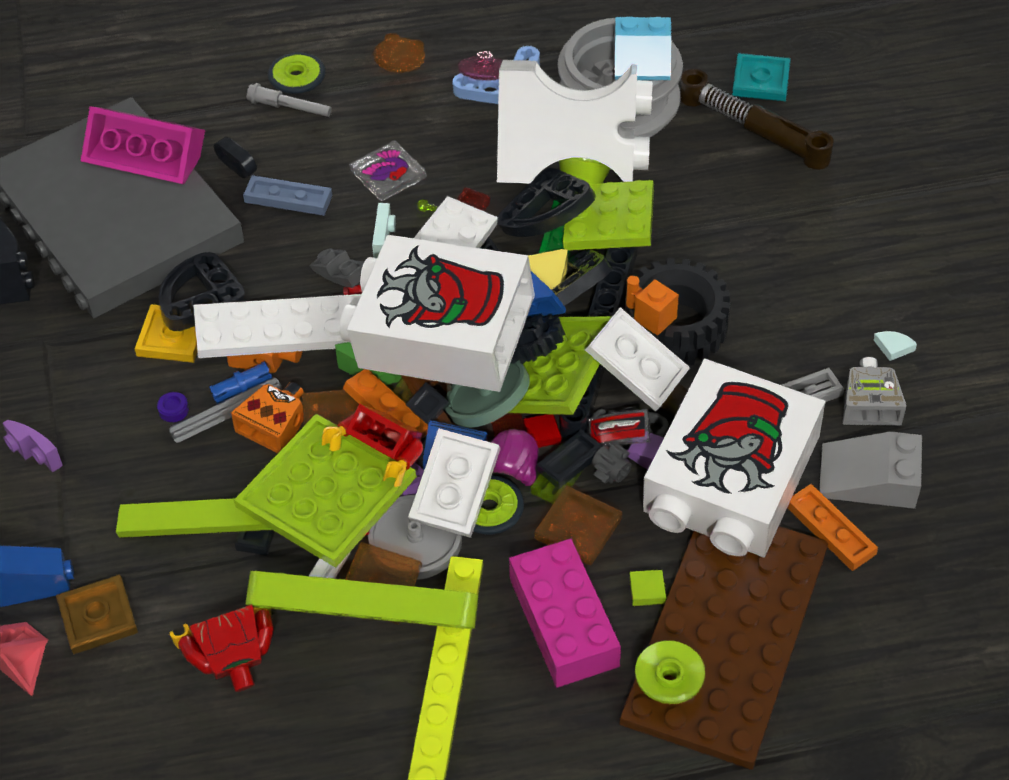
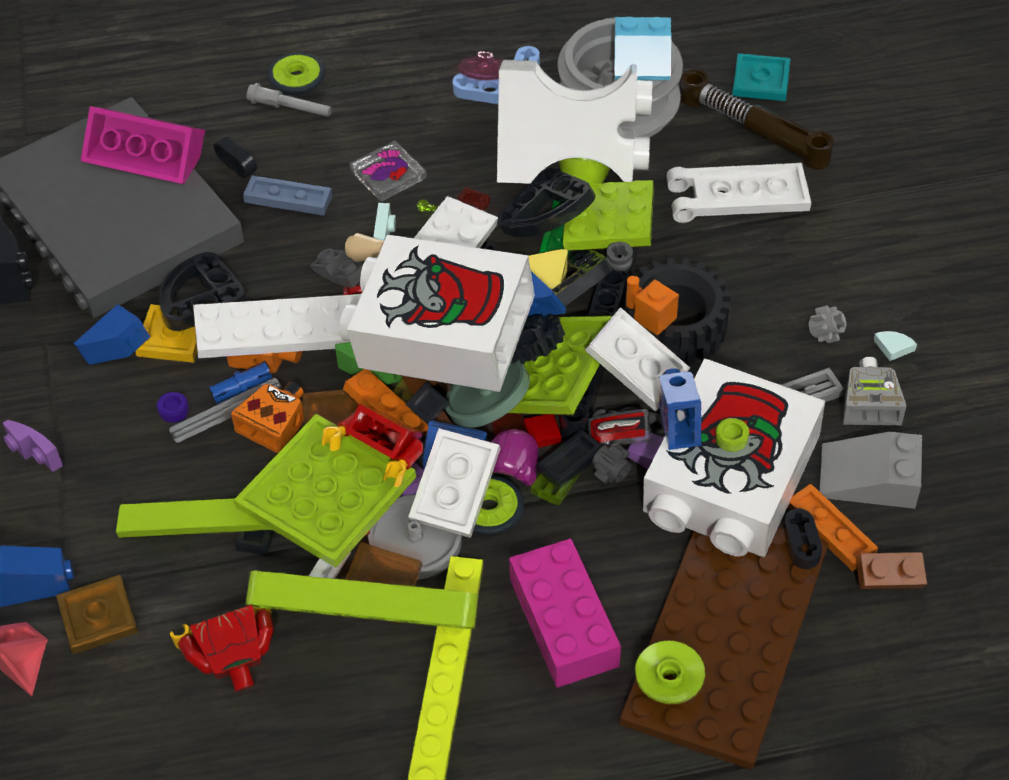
clear orange dish [373,33,425,73] -> none
clear orange plate [535,485,623,566] -> none
lime tile [629,570,666,606] -> none
none -> blue slope [74,304,150,365]
none -> tan cone [345,233,385,262]
none -> dark grey bush [606,242,633,271]
none -> blue torso [659,368,701,450]
none -> white hinge [666,163,811,223]
none -> lime tile [716,418,749,452]
none -> black beam [783,509,822,569]
none -> light grey gear [809,305,846,343]
none -> plate [856,552,927,589]

